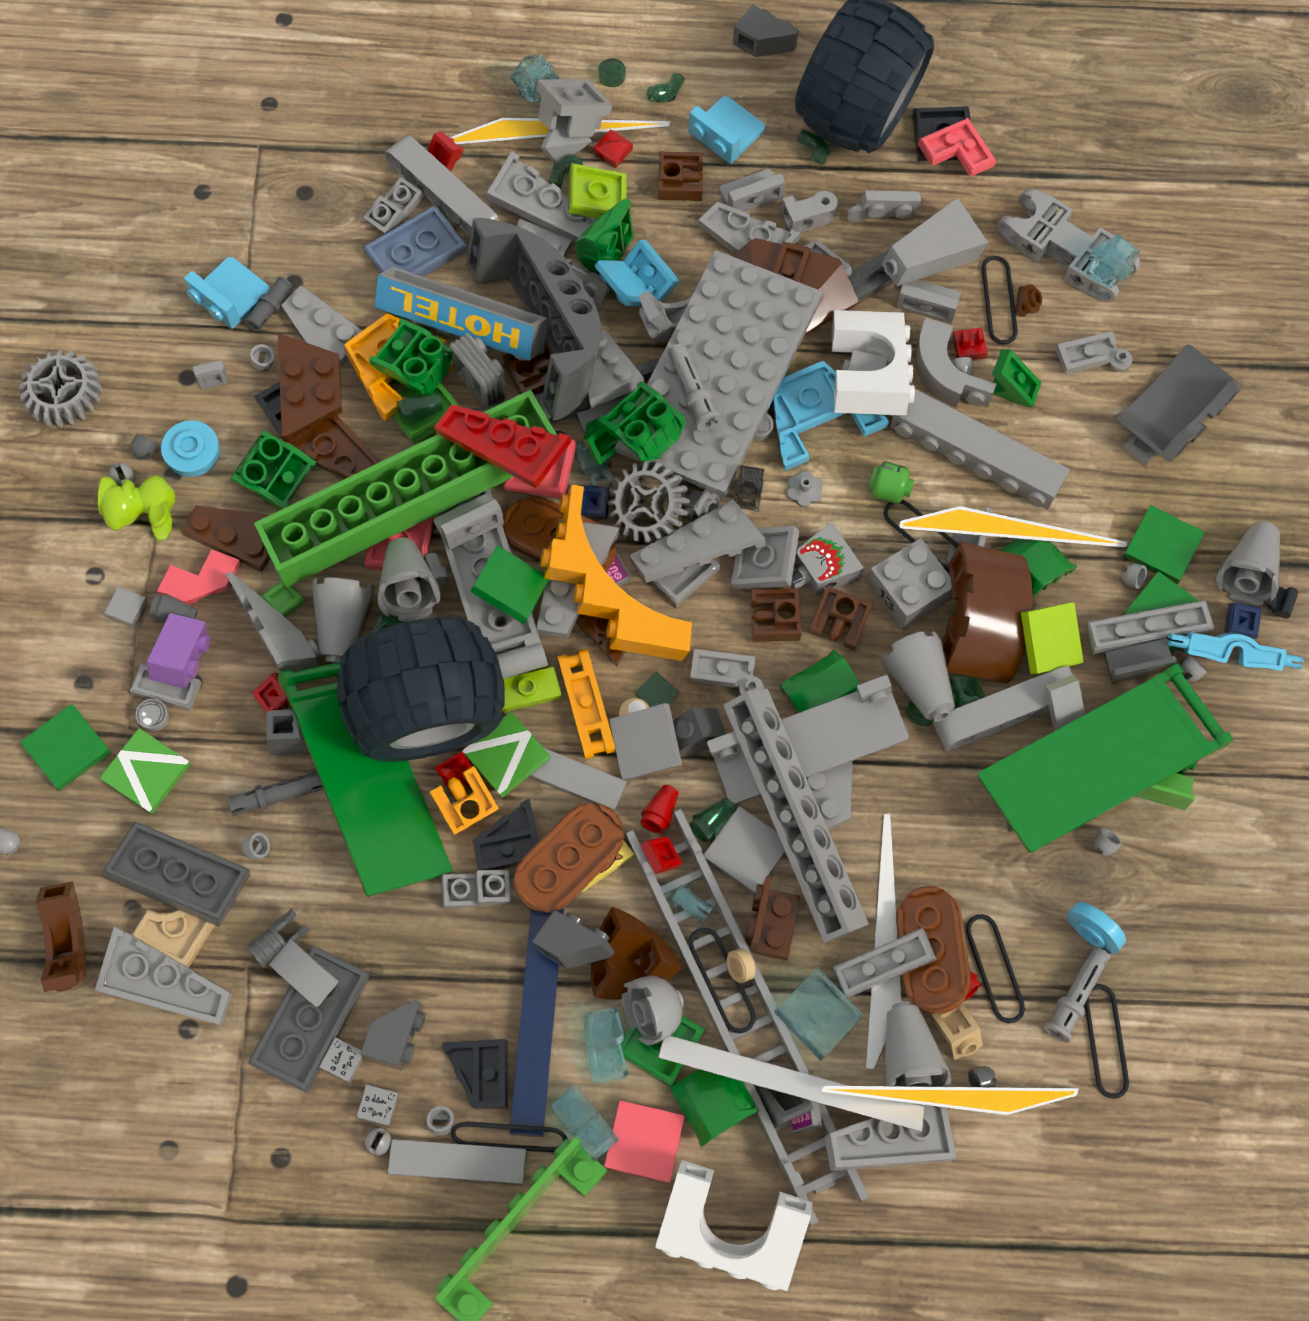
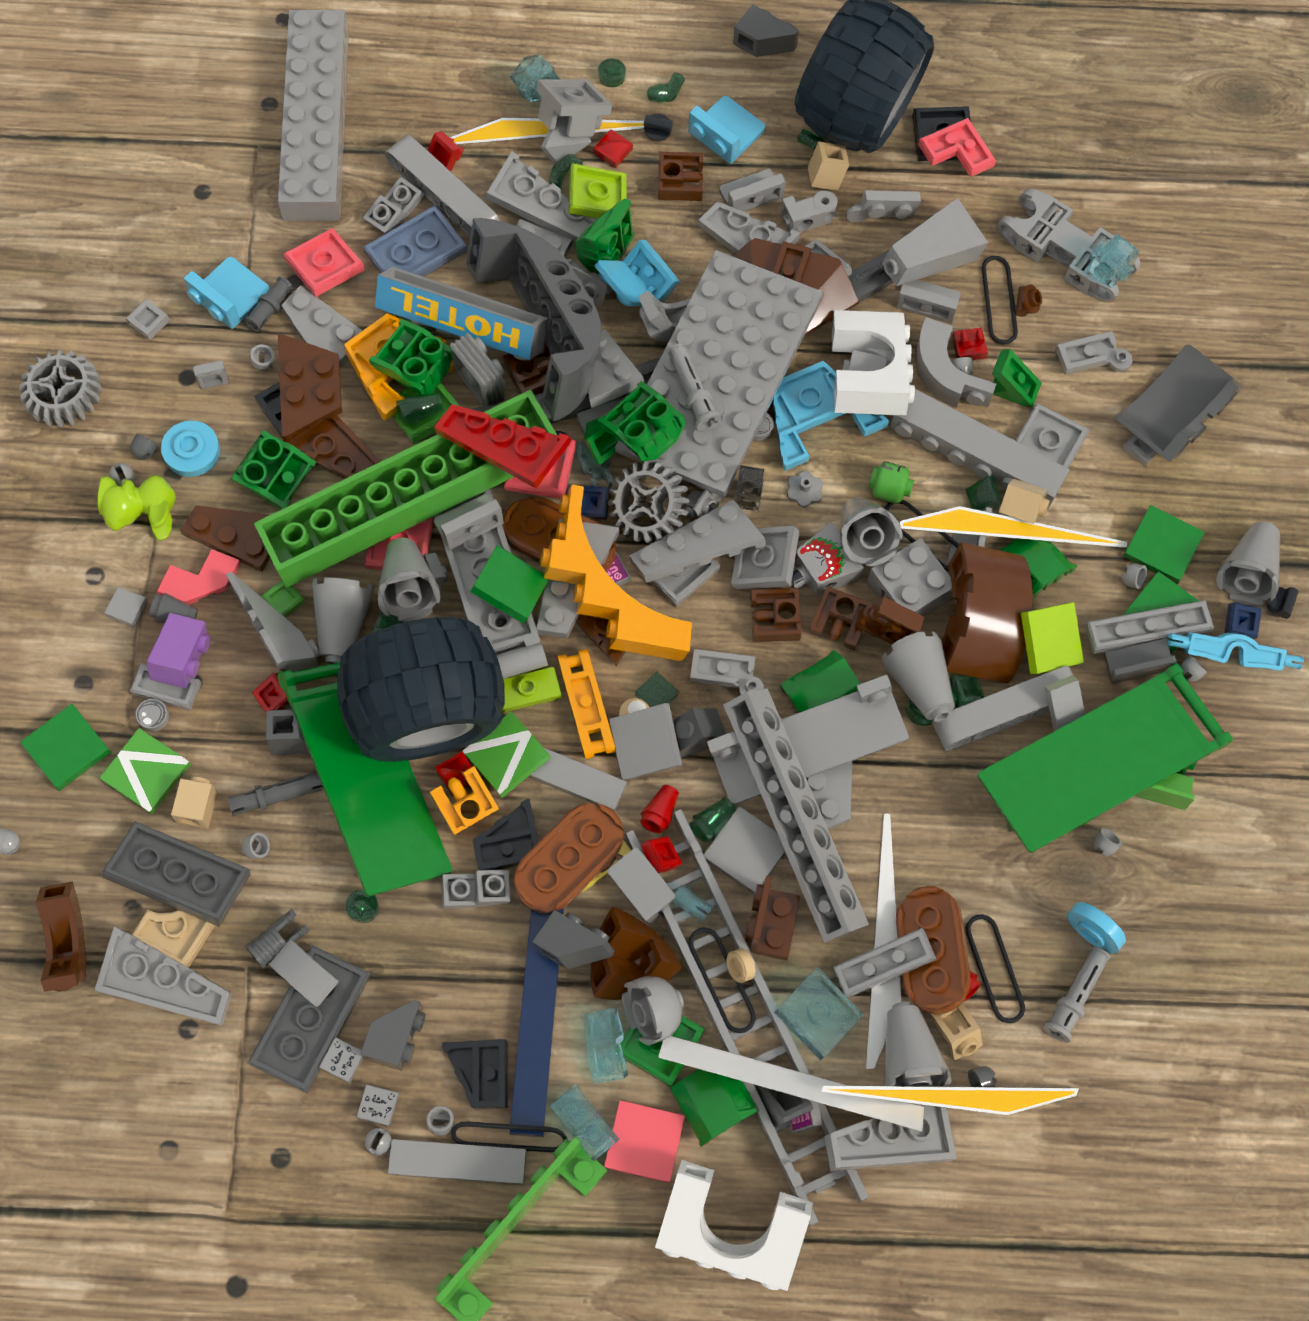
black piece [1084,984,1129,1099] -> none
none -> light grey plate [126,299,170,341]
none -> tan brick [171,777,218,829]
none -> light grey brick [278,10,349,221]
none -> coral tile [284,228,365,297]
none -> clear green tile [346,889,379,924]
none -> light grey panel [607,847,676,924]
none -> black plate [643,113,673,142]
none -> tan brick [808,141,849,191]
none -> light grey cone [840,497,903,566]
none -> reddish brown brick [855,596,924,645]
none -> clear green tile [965,476,1002,511]
none -> tan brick [999,478,1050,524]
none -> light grey tile [1015,403,1090,468]

